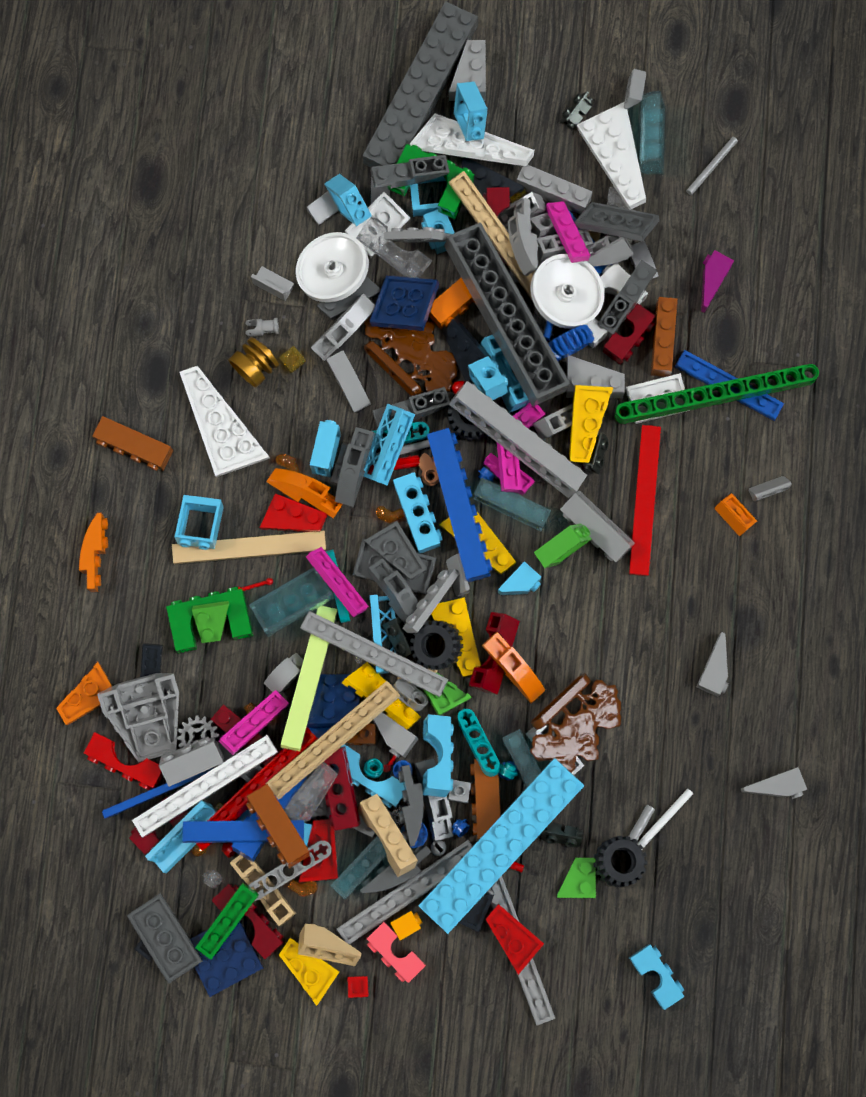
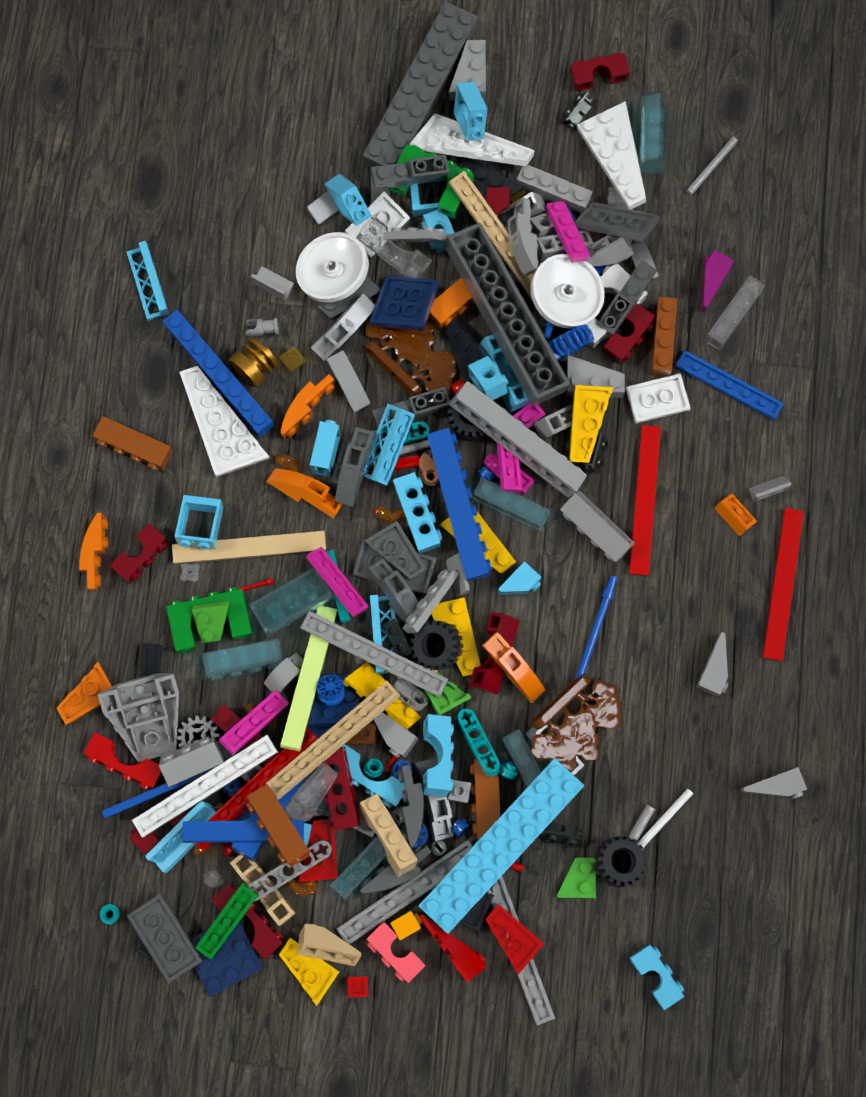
red wing [260,493,328,532] -> none
bright green window [534,524,592,568] -> none
green beam [615,364,819,424] -> none
light grey slope [624,69,646,109] -> none
none -> teal plate [99,904,120,924]
none -> dark red arch [110,524,169,584]
none -> medium azure fence [127,241,169,321]
none -> blue brick [163,310,274,438]
none -> clear plate [180,562,200,582]
none -> clear light blue brick [202,639,284,681]
none -> blue plate [222,779,242,797]
none -> orange slope [281,374,335,439]
none -> blue wheel [317,675,345,706]
none -> red wedge [419,914,486,982]
none -> dark red arch [570,53,630,92]
none -> blue bar [575,576,618,679]
none -> clear brick [705,276,765,351]
none -> red tile [762,508,804,661]

